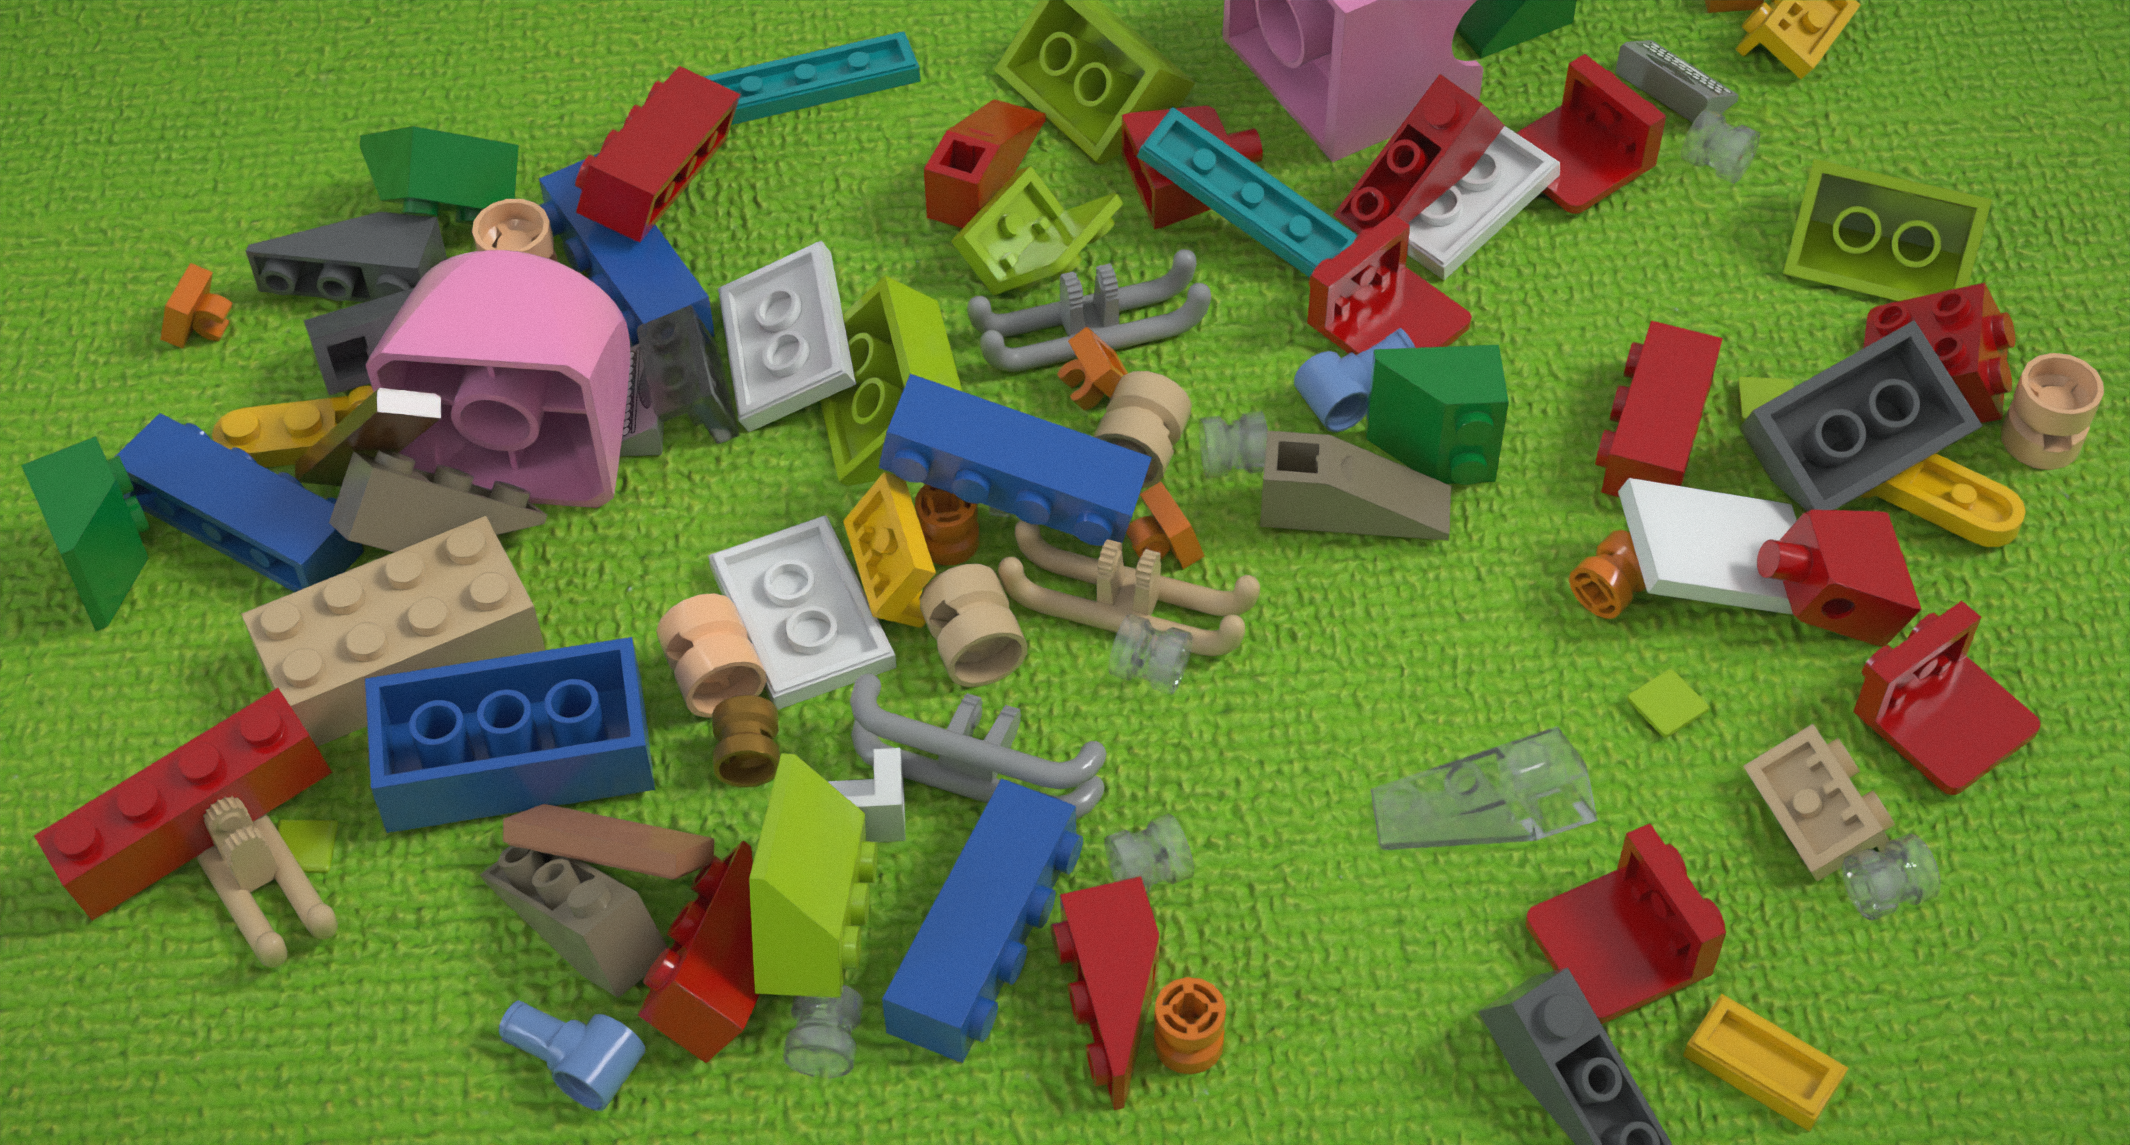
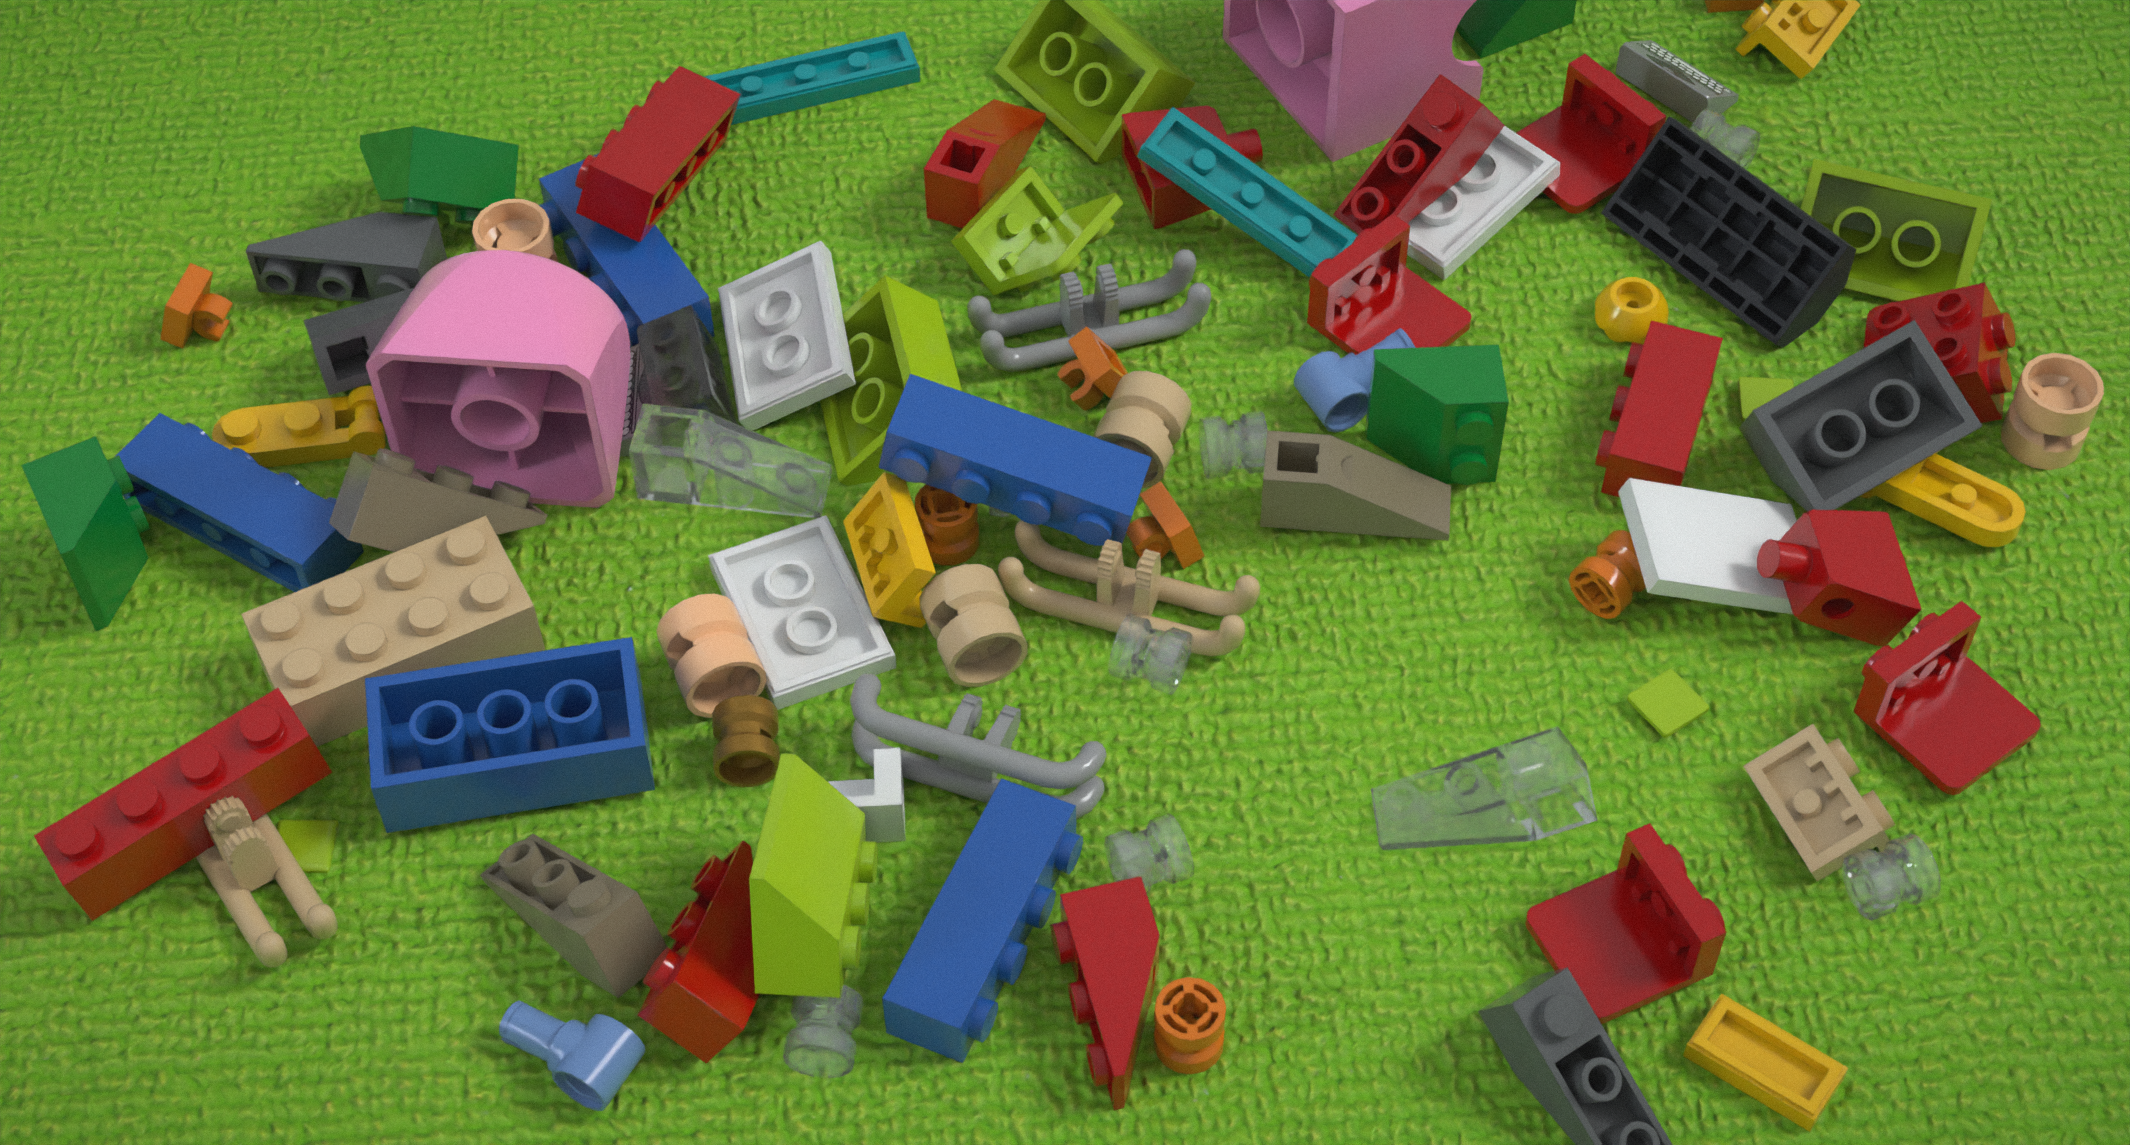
reddish brown tile [295,388,441,486] -> none
nougat tile [503,804,714,880] -> none
none -> clear slope [628,404,832,518]
none -> yellow plate [1595,277,1669,344]
none -> black piece [1601,116,1857,348]

